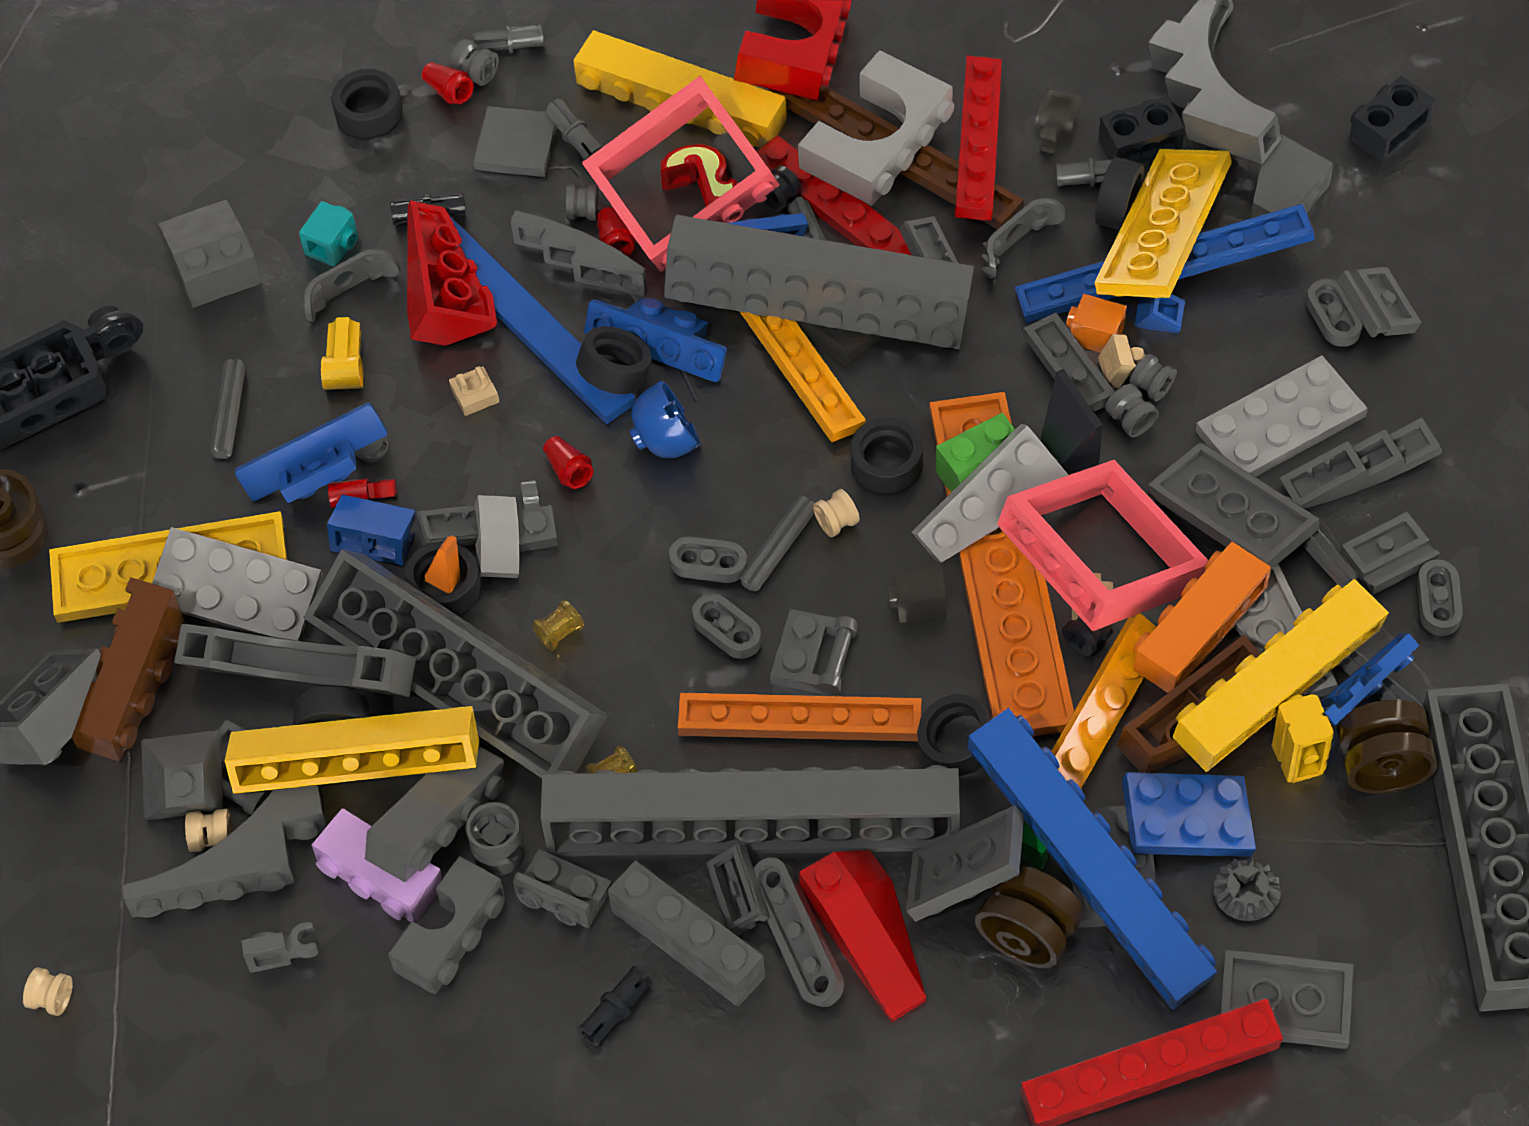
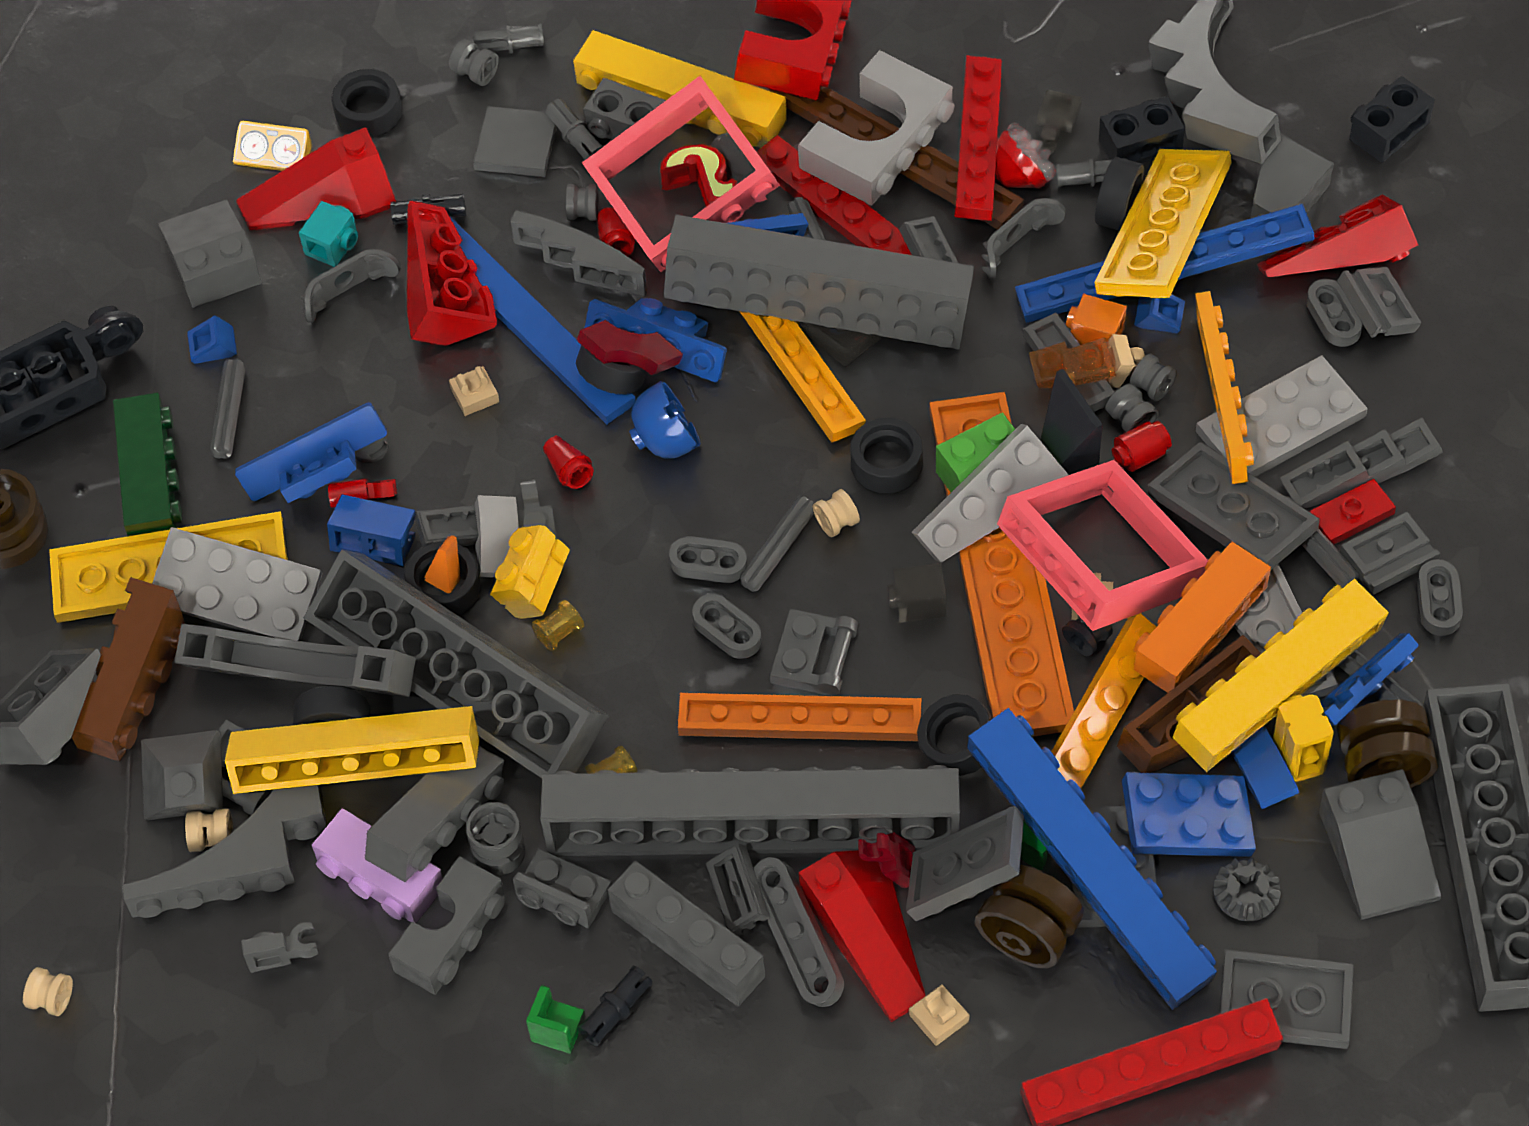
yellow piece [321,317,363,390] -> none
red cone [422,62,474,104] -> none
black wheel [763,165,803,212] -> none
none -> dark green brick [113,392,183,536]
none -> blue slope [187,315,237,364]
none -> slope [233,121,312,171]
none -> red wedge [236,127,396,230]
none -> yellow brick [490,525,570,619]
none -> green panel [526,985,586,1054]
none -> dark red tile [577,320,683,375]
none -> dark grey brick [583,78,666,154]
none -> dark red plate [858,832,916,889]
none -> tan tile [909,984,969,1046]
none -> red hair [995,122,1056,189]
none -> clear orange slope [1029,337,1116,388]
none -> red brick [1111,421,1172,472]
none -> light orange plate [1195,291,1254,484]
none -> blue slope [1231,726,1299,809]
none -> wedge [1257,194,1418,277]
none -> red plate [1309,479,1396,545]
none -> dark grey slope [1319,769,1441,920]

